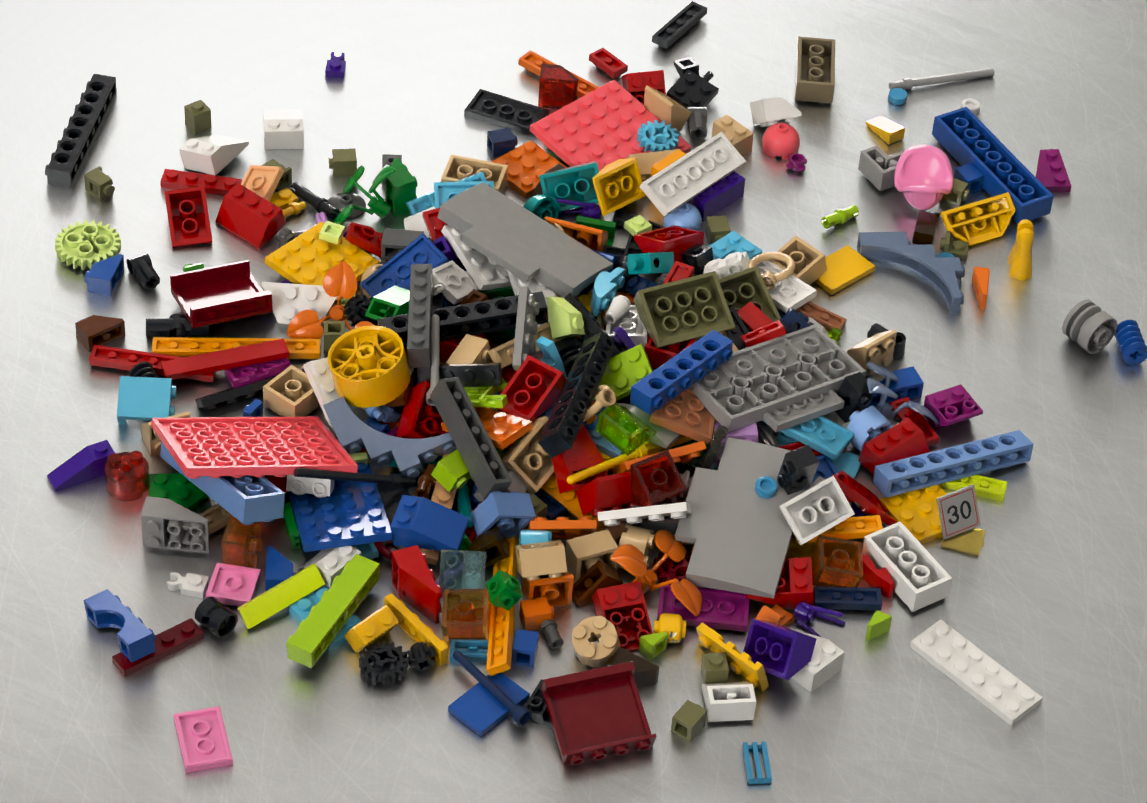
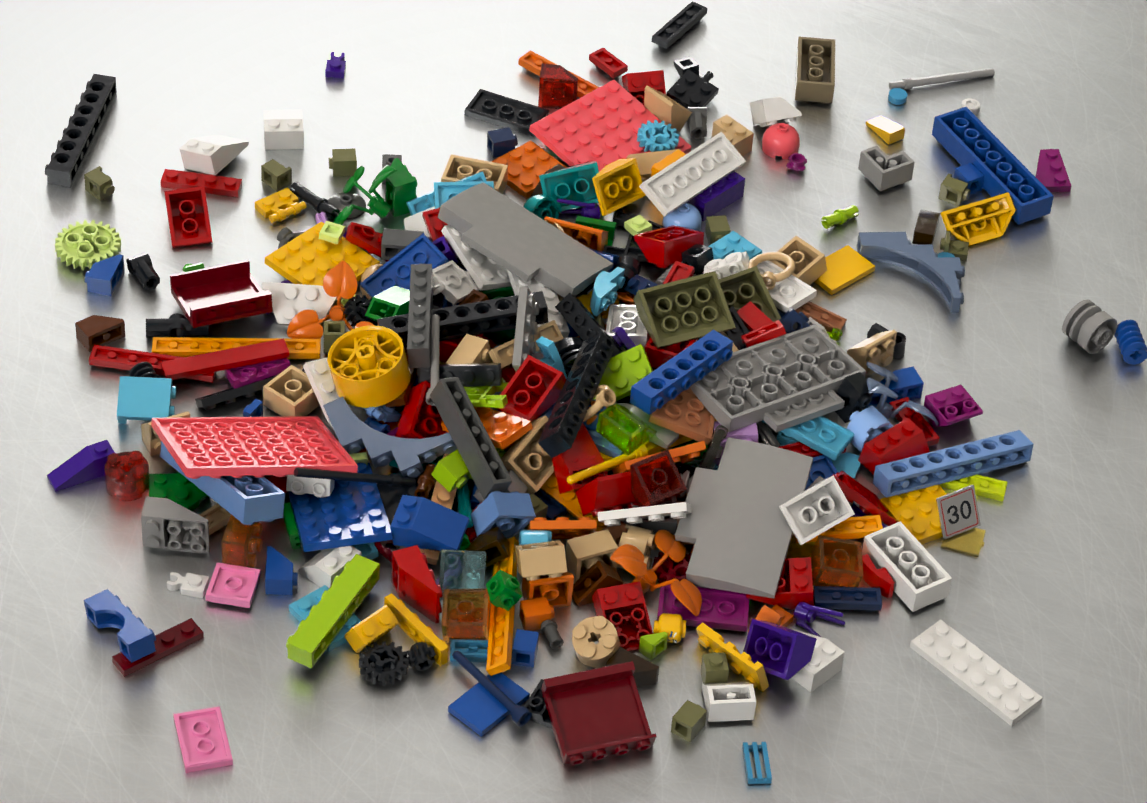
olive brick [184,99,212,134] -> none
black wheel [195,596,238,638] -> none
red slope [215,183,286,250] -> none
neon yellow tile [237,564,325,629] -> none
light nougat tile [241,165,284,201] -> none
yellowish green slope [546,297,585,339] -> none
white cone [604,295,631,324] -> none
teal torso [627,252,674,275] -> none
dark azure tile [755,476,778,499] -> none
black brick [777,445,819,495] -> none
lime slope [865,610,892,641] -> none
bright pink piece [894,144,953,210] -> none
orange slope [972,267,990,310] -> none
yellow piece [1008,219,1034,280] -> none

